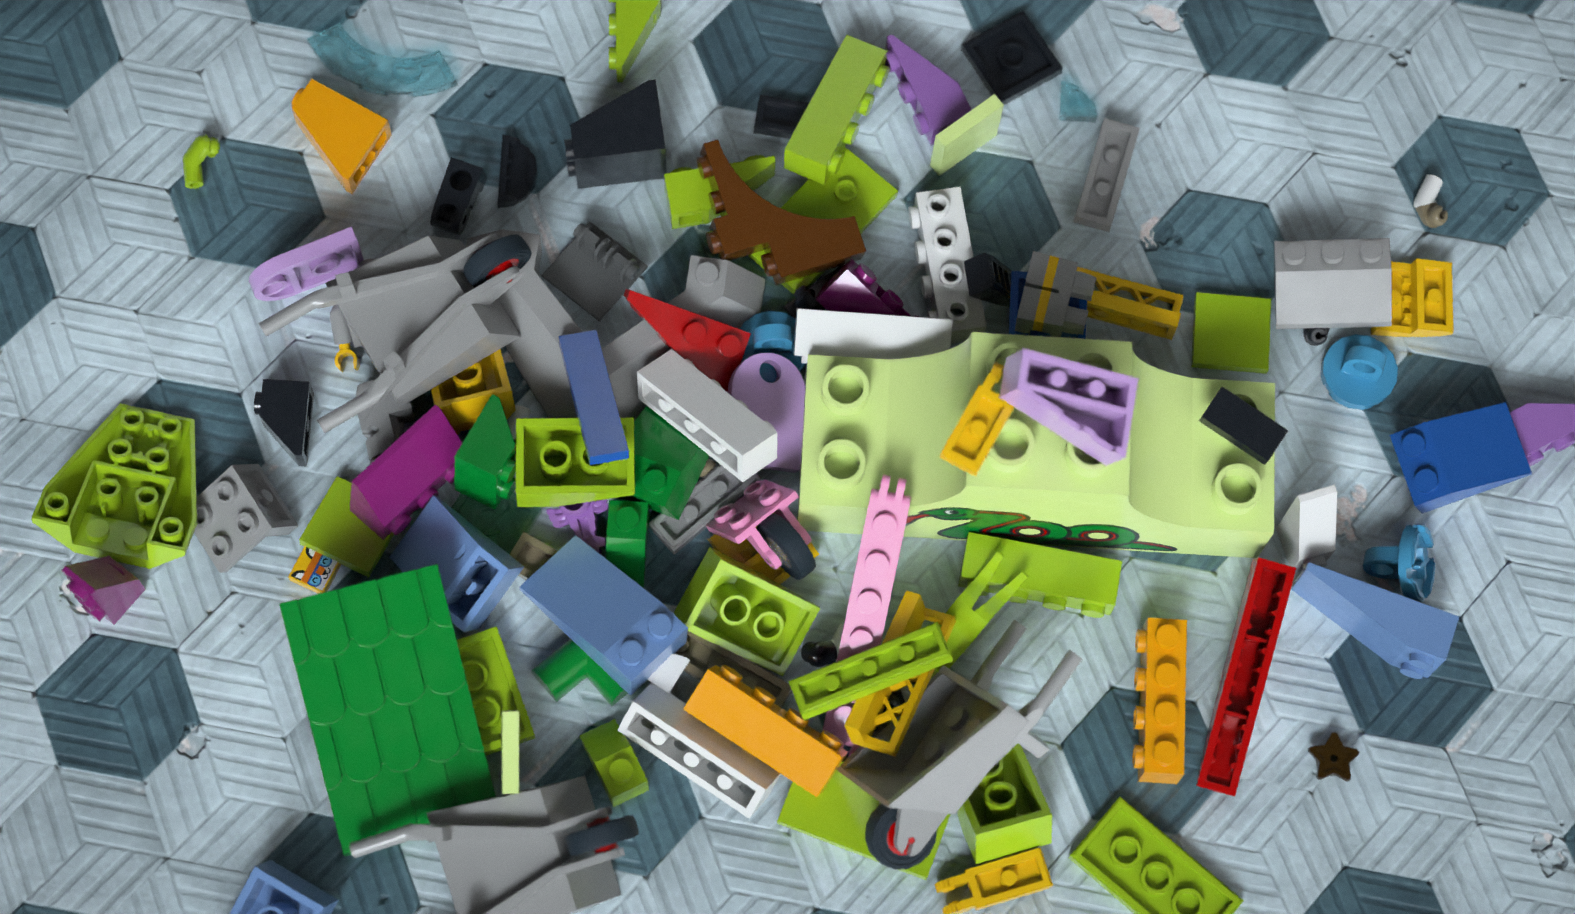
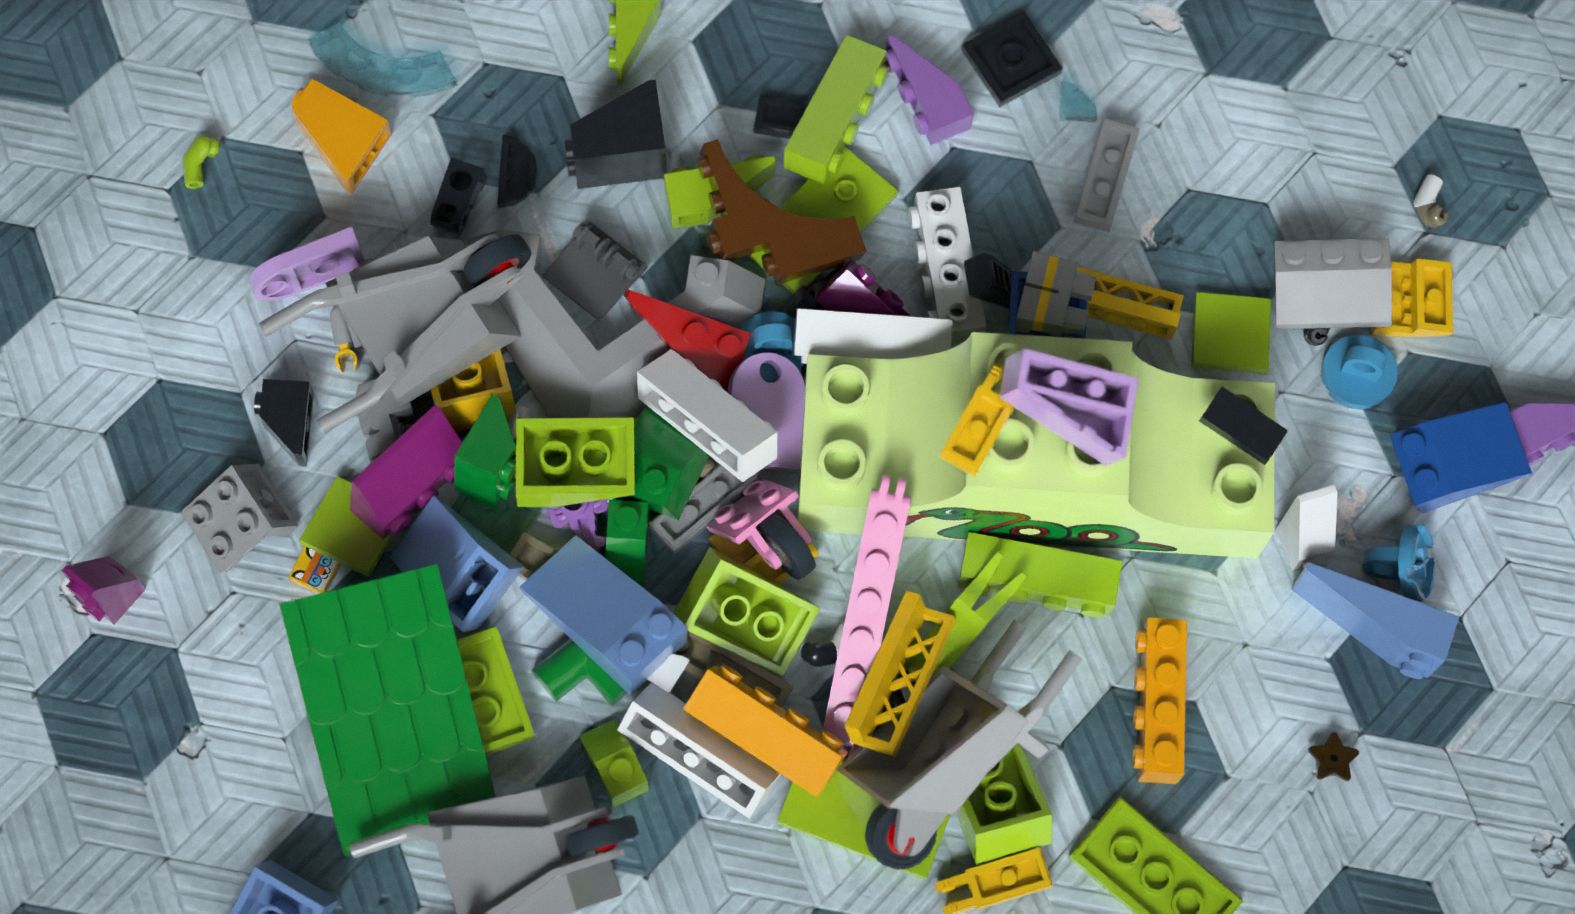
lime wedge [31,403,197,569] -> none
yellowish green tile [501,710,519,794] -> none
blue tile [558,330,629,465] -> none
lime tile [789,622,953,720] -> none
yellowish green tile [930,94,1004,176] -> none
red slope [1196,557,1296,797] -> none

